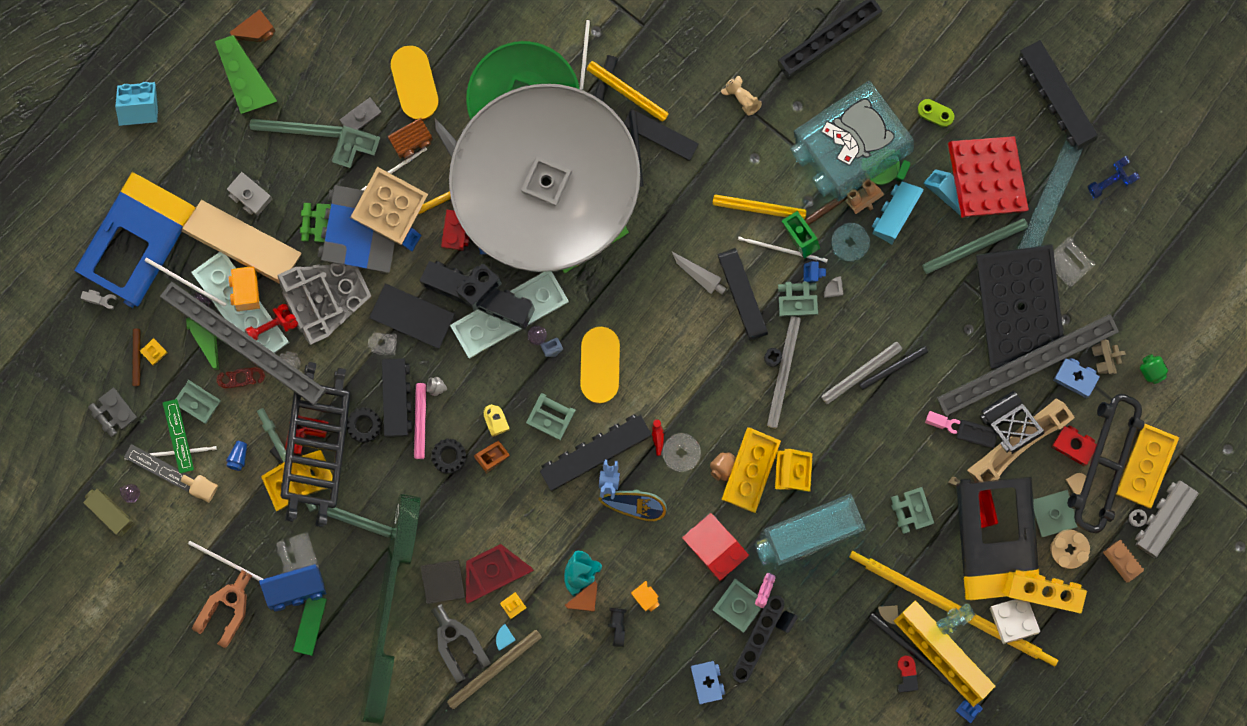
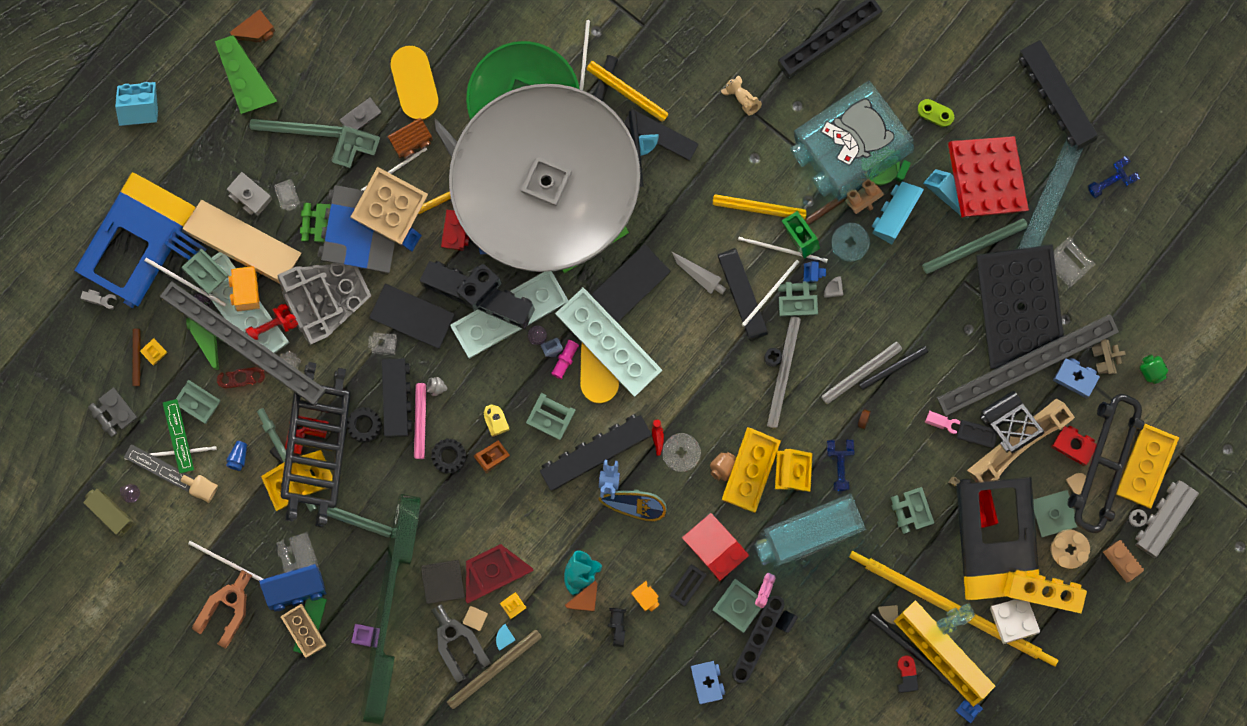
none -> blue tile [164,228,207,260]
none -> sand green plate [182,248,229,295]
none -> clear brick [274,179,301,211]
none -> tan piece [281,604,327,658]
none -> medium lavender tile [351,624,375,647]
none -> tan tile [463,606,488,631]
none -> dark pink pin [551,340,579,379]
none -> light aqua plate [555,288,662,397]
none -> black tile [591,244,671,323]
none -> medium azure tile [639,134,659,155]
none -> black tile [669,564,707,606]
none -> white piece [742,260,799,327]
none -> clear blue bar [827,440,854,491]
none -> reddish brown tile [858,409,871,430]

